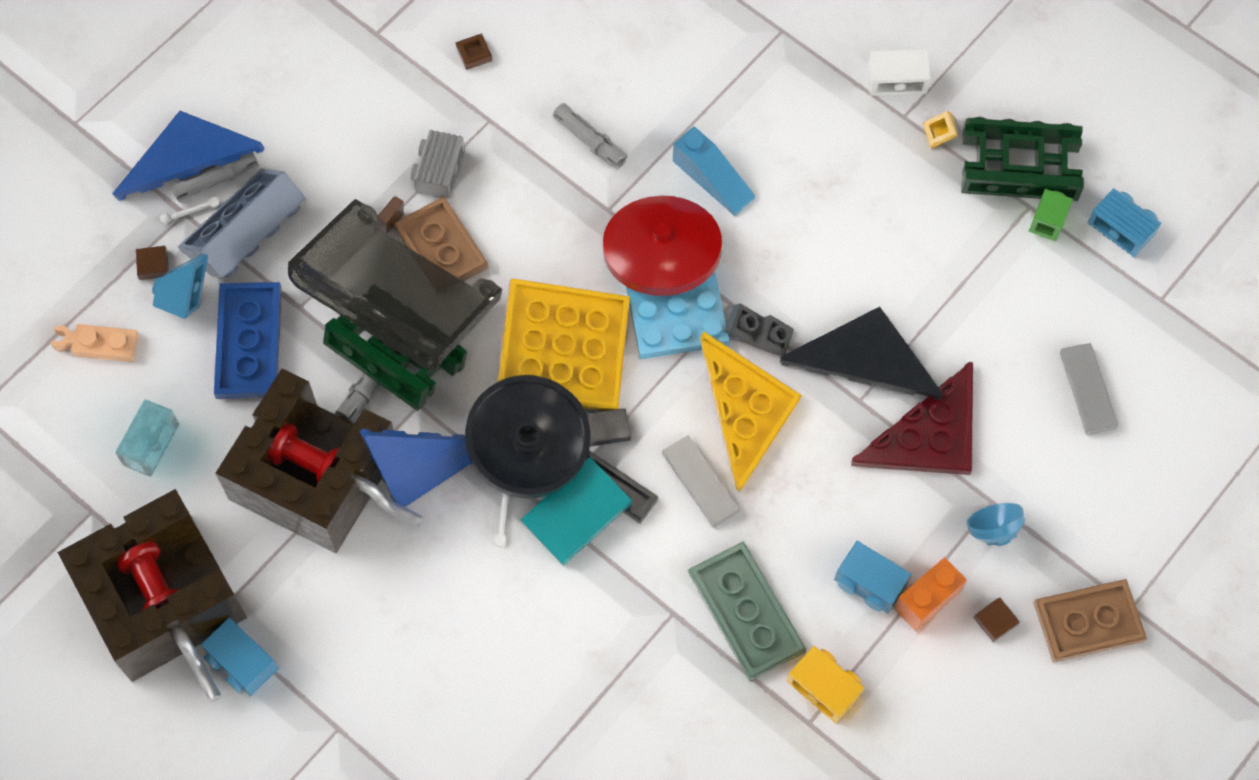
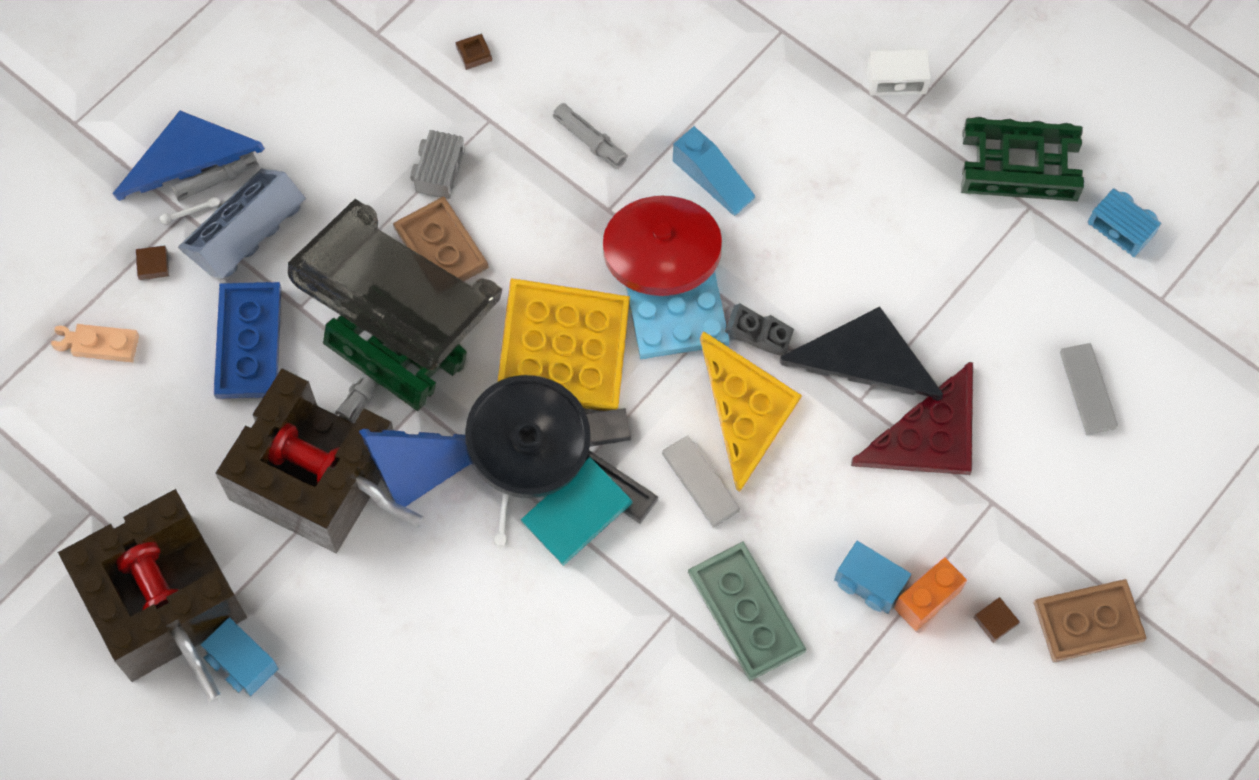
clear light blue brick [115,399,179,477] -> none
dark azure slope [152,254,208,319] -> none
reddish brown tile [377,196,404,235] -> none
yellow brick [786,645,865,724] -> none
yellow slope [923,111,958,149] -> none
dark azure piece [967,503,1025,546] -> none
bright green brick [1028,189,1073,241] -> none

